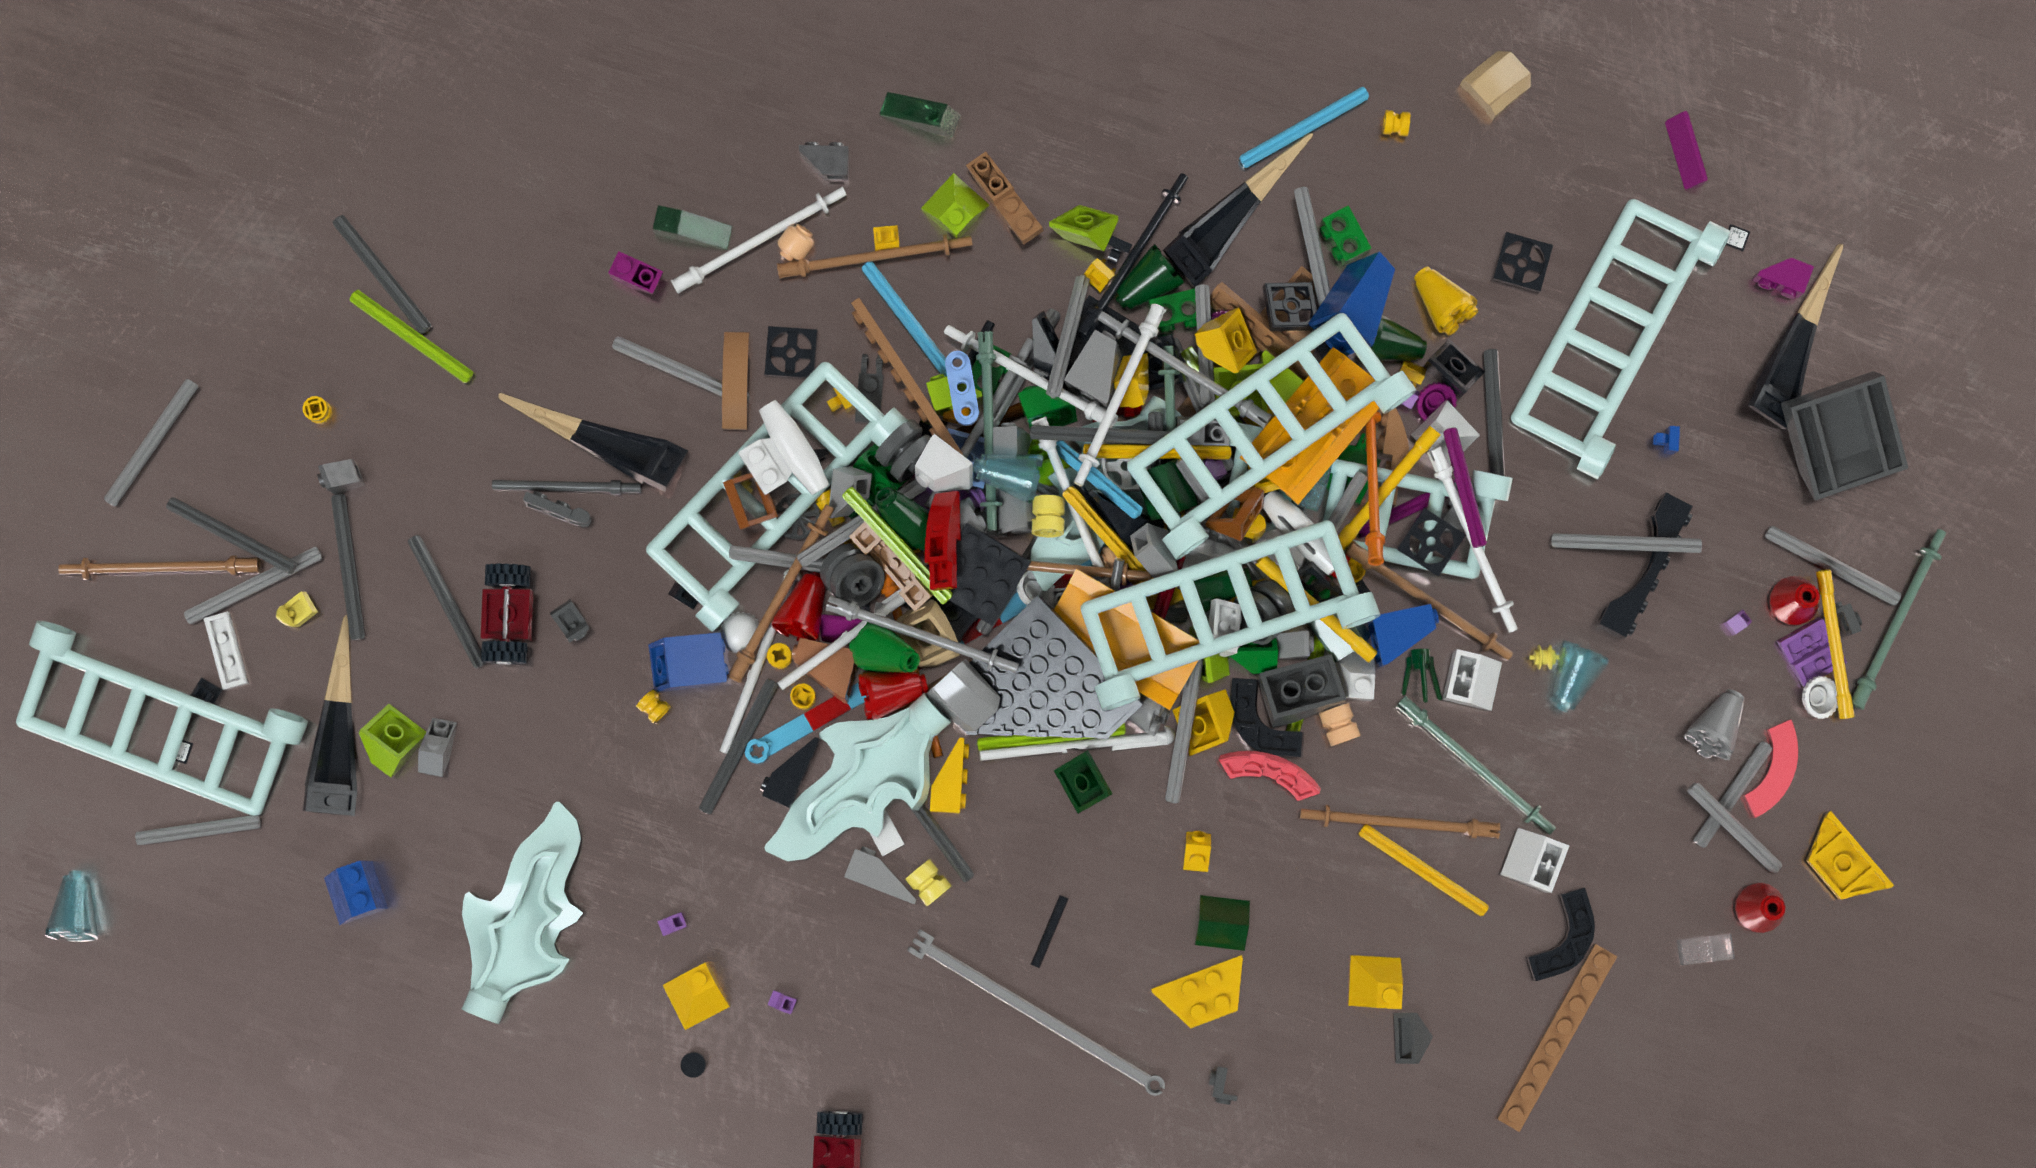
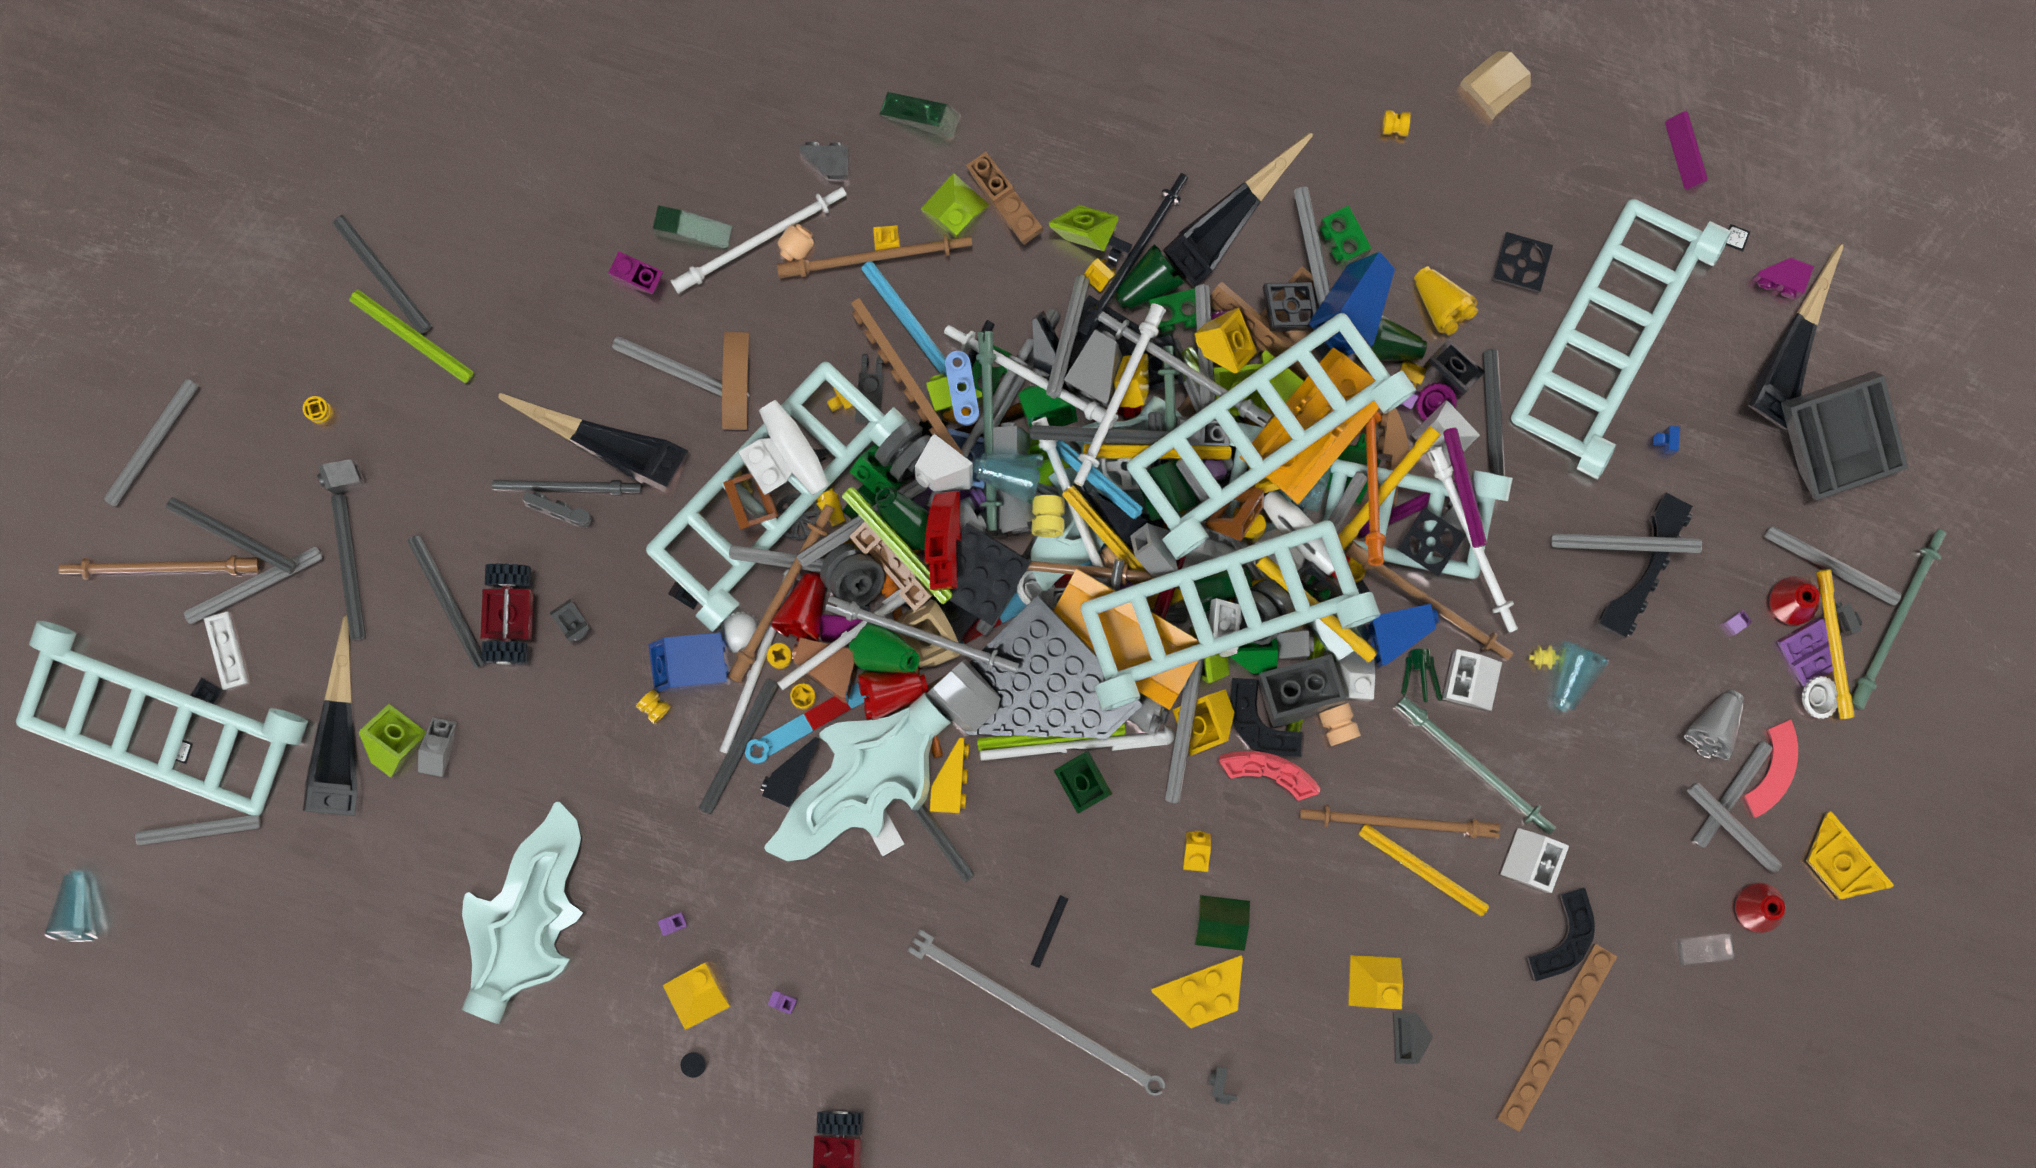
light yellow plate [276,591,318,627] -> none
blue slope [324,860,388,925] -> none
black piece [764,326,818,379] -> none
light grey slope [829,467,872,518] -> none
light grey slope [844,846,917,904] -> none
light yellow wheel [905,859,952,906] -> none
medium azure axle [1239,87,1369,168] -> none

